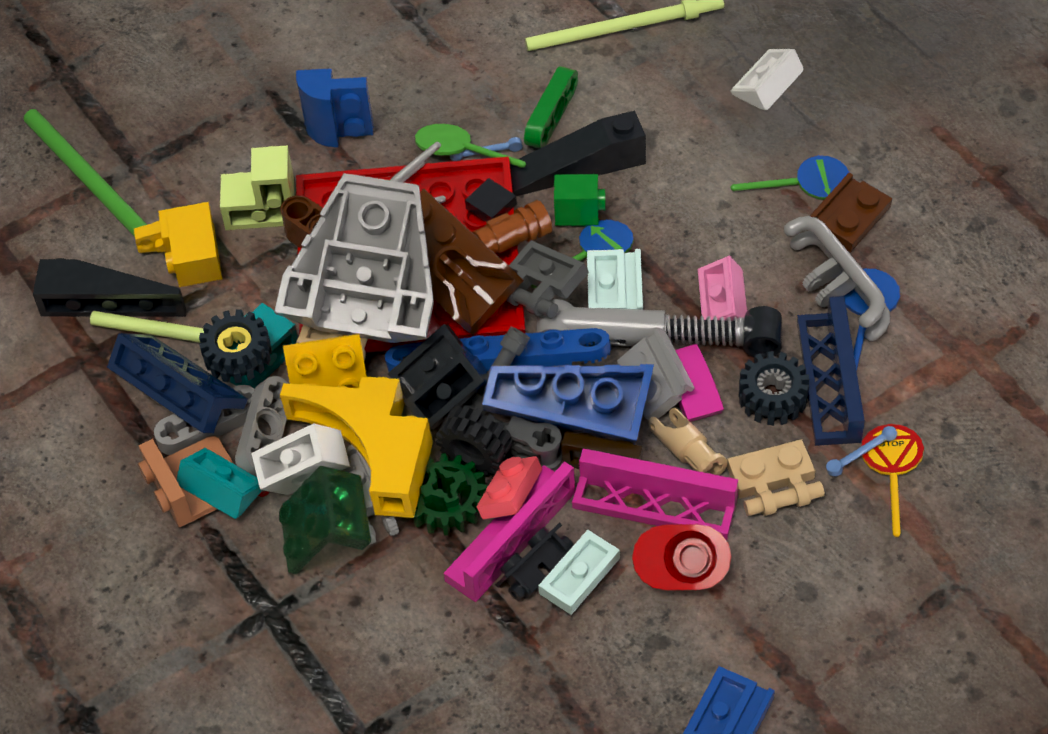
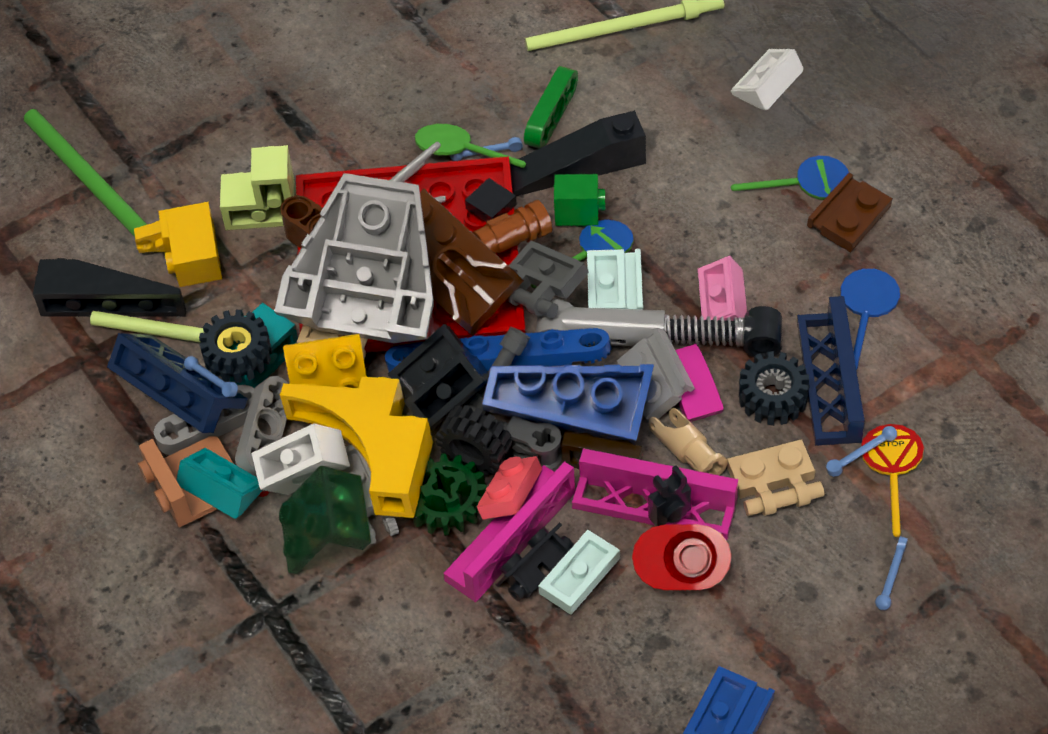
blue brick [296,69,374,147] -> none
light grey piece [784,216,890,342] -> none
none -> medium blue hinge [184,356,238,397]
none -> black plate [648,465,691,526]
none -> medium blue hinge [875,536,908,610]

